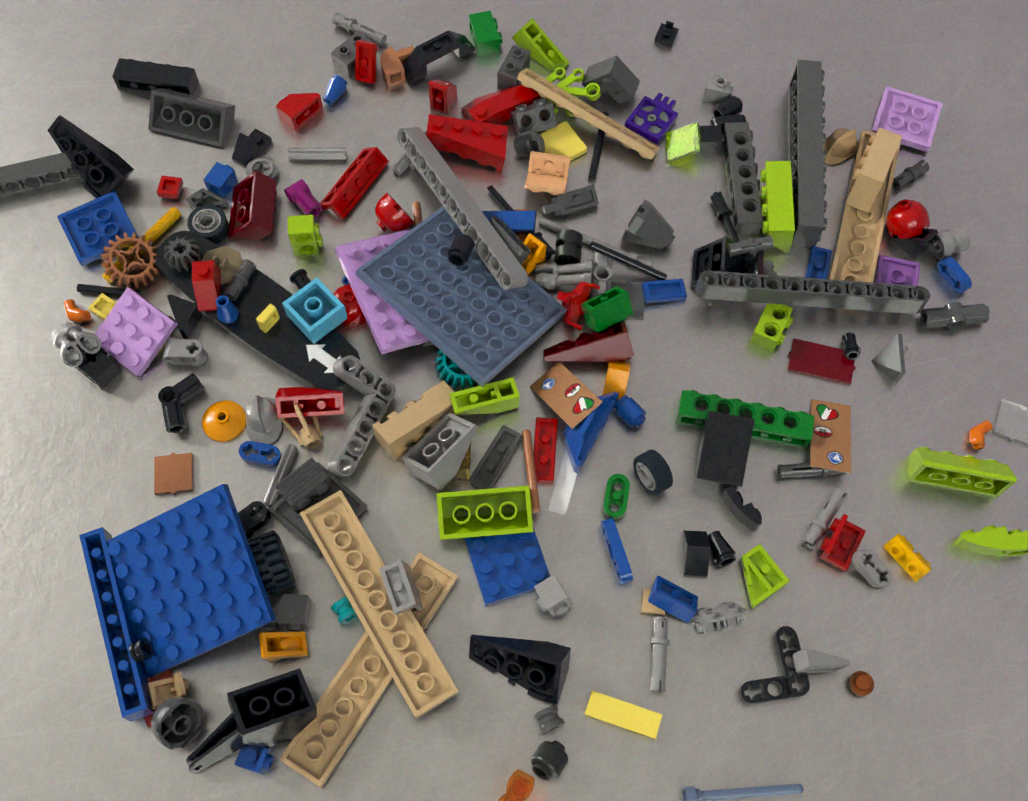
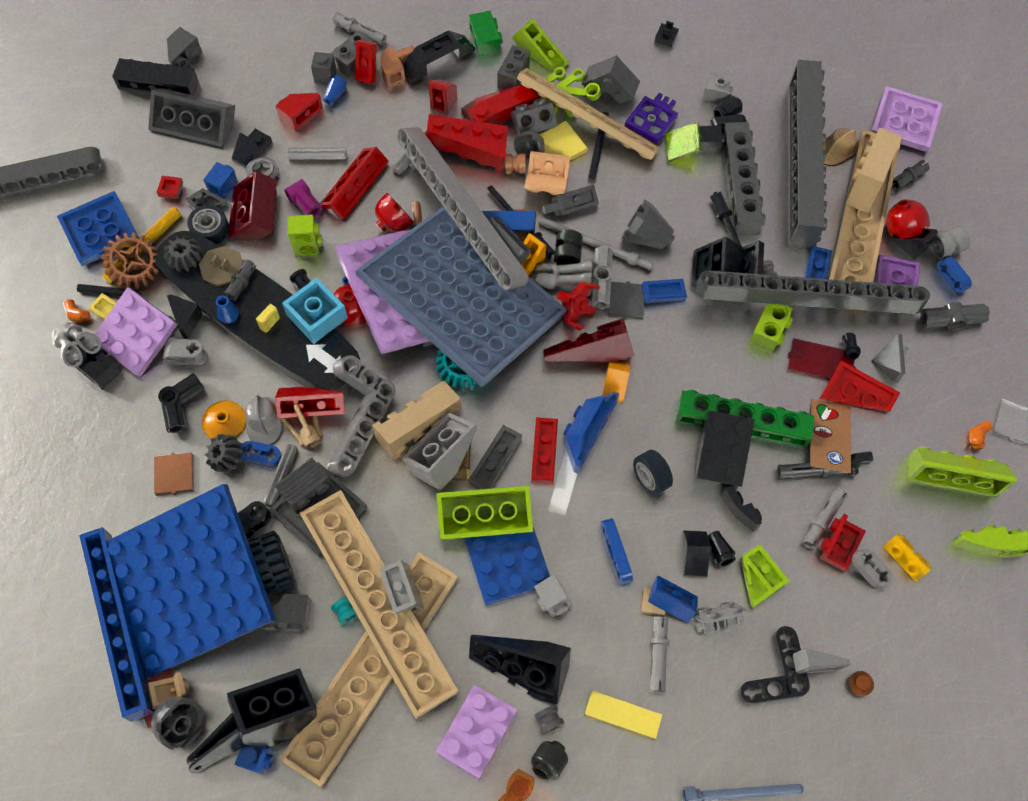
black wedge [47,115,134,199] -> none
black bush [129,637,153,663] -> none
red slope [192,260,221,312] -> none
light orange slope [259,631,308,663] -> none
black brick [448,234,475,266] -> none
lime slope [449,377,520,415] -> none
nougat bar [522,429,541,513] -> none
medium nougat sticker [530,362,603,429] -> none
green brick [581,286,633,332] -> none
black bar [589,241,667,280] -> none
green plate [603,474,630,520] -> none
blue brick [614,395,646,428] -> none
dark grey pin [728,235,774,257] -> none
lime slope [760,161,795,253] -> none
none -> dark grey slope [167,27,201,67]
none -> dark grey gear [204,434,244,473]
none -> dark grey brick [311,52,337,84]
none -> lavender brick [436,685,517,781]
none -> nougat wheel [505,154,526,174]
none -> red wing [819,361,900,413]
none -> black arm [847,451,873,476]

